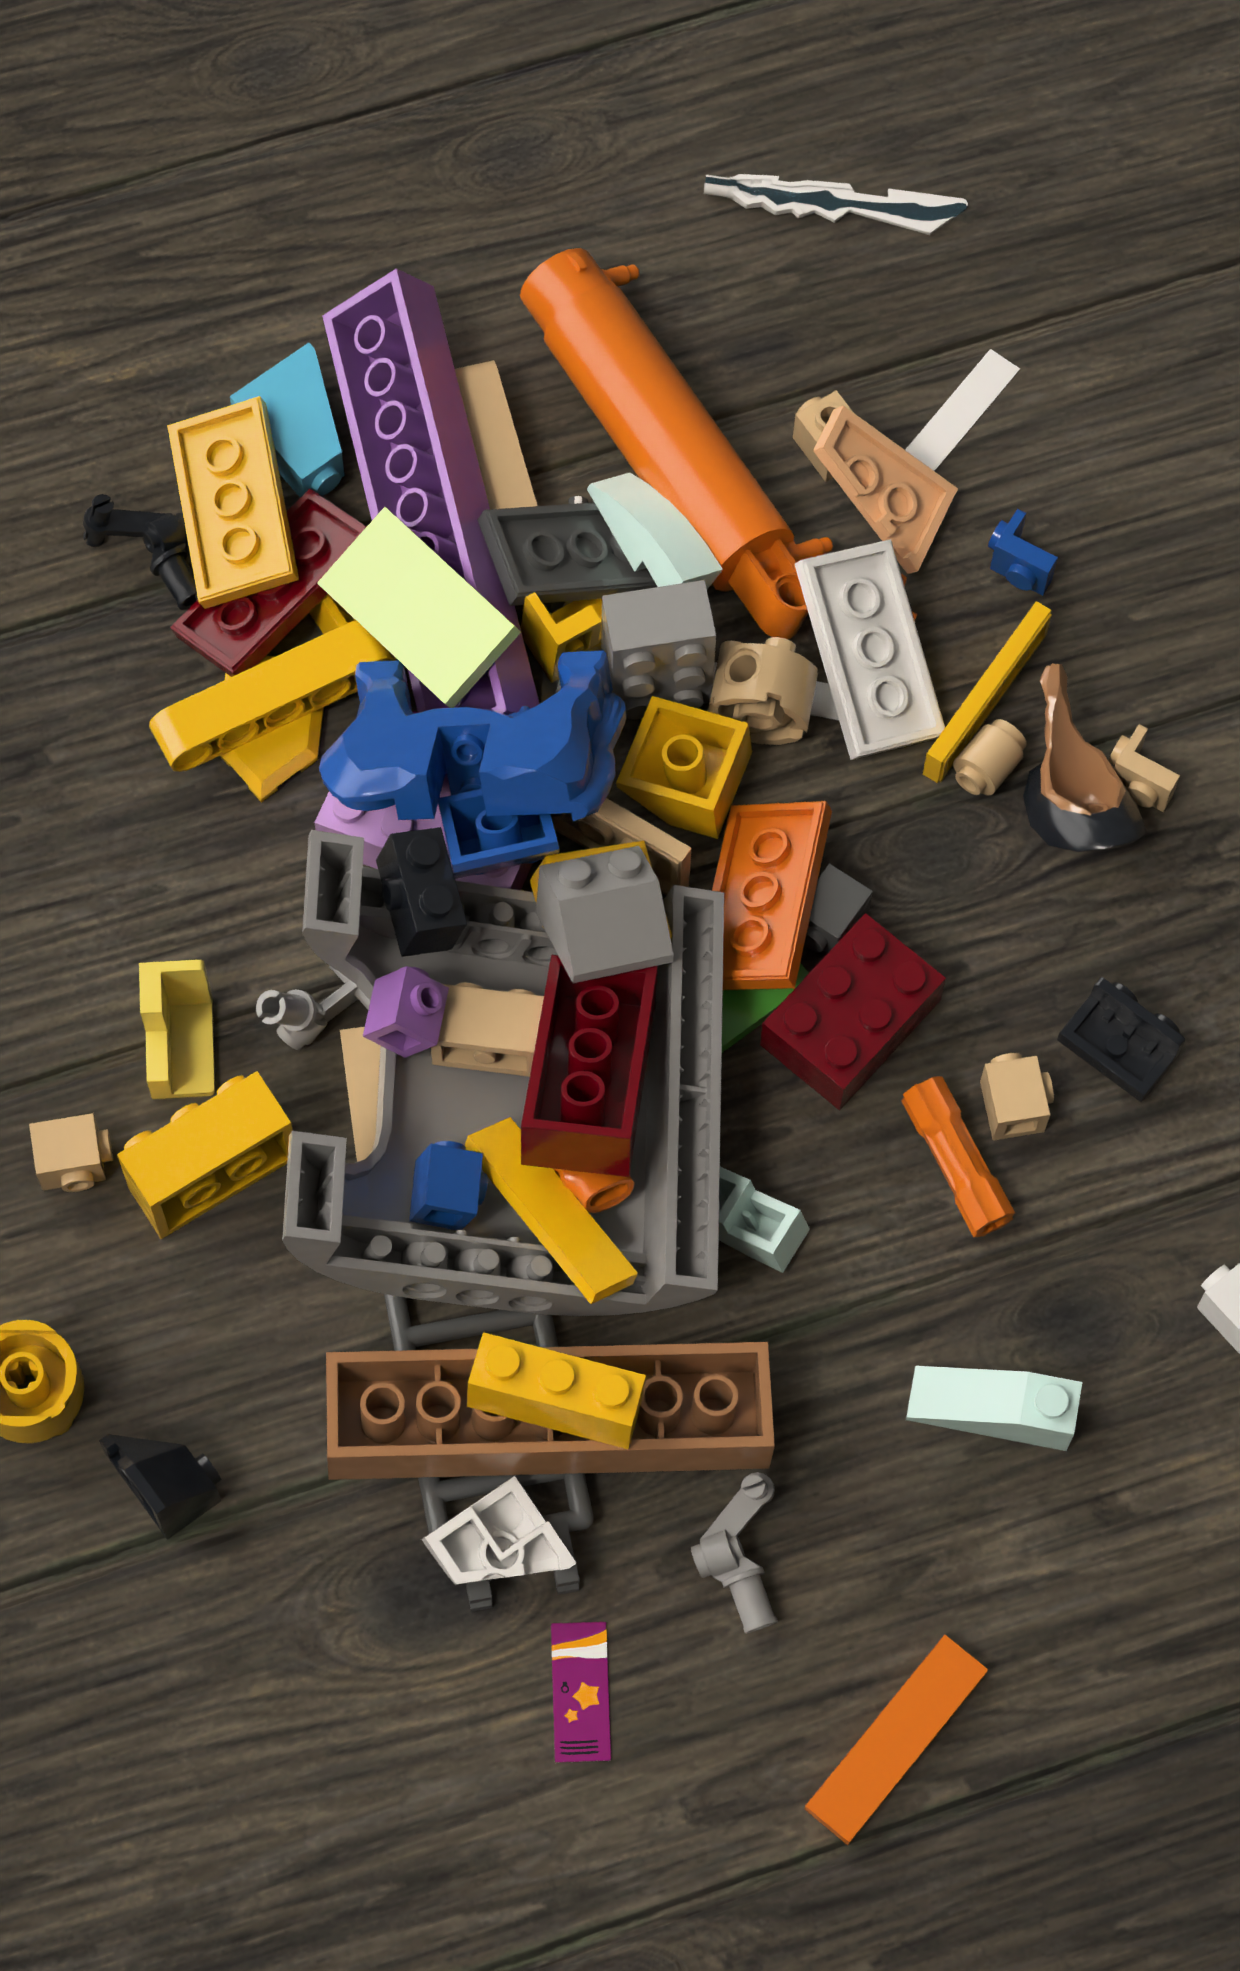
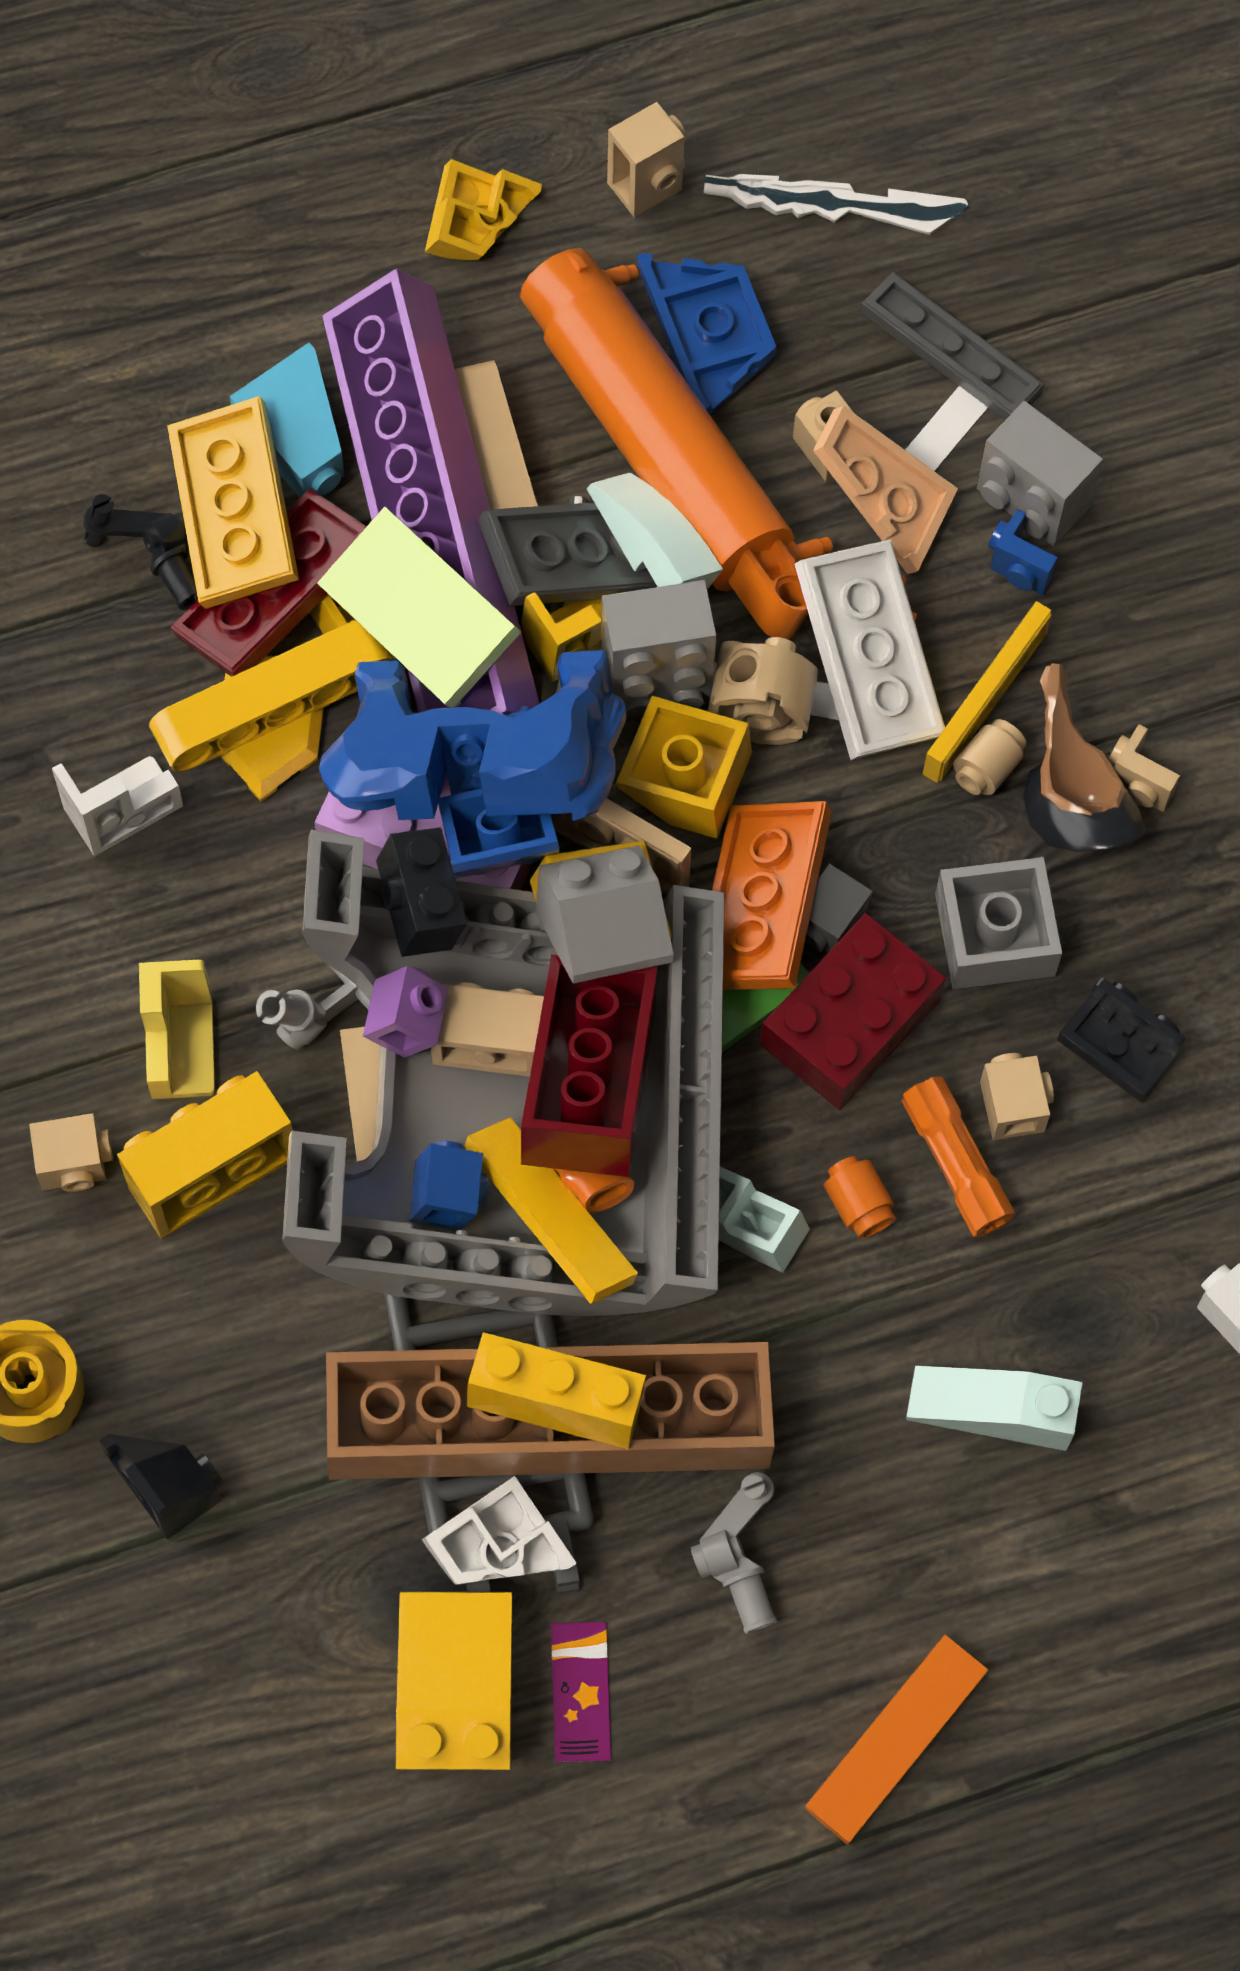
none -> white panel [52,757,183,857]
none -> yellow slope [396,1592,512,1770]
none -> yellow slope [425,159,542,260]
none -> tan brick [607,102,686,218]
none -> blue wing [637,253,776,415]
none -> orange brick [823,1156,896,1239]
none -> dark grey tile [860,272,1044,420]
none -> light grey brick [935,857,1062,989]
none -> light grey brick [976,401,1103,547]

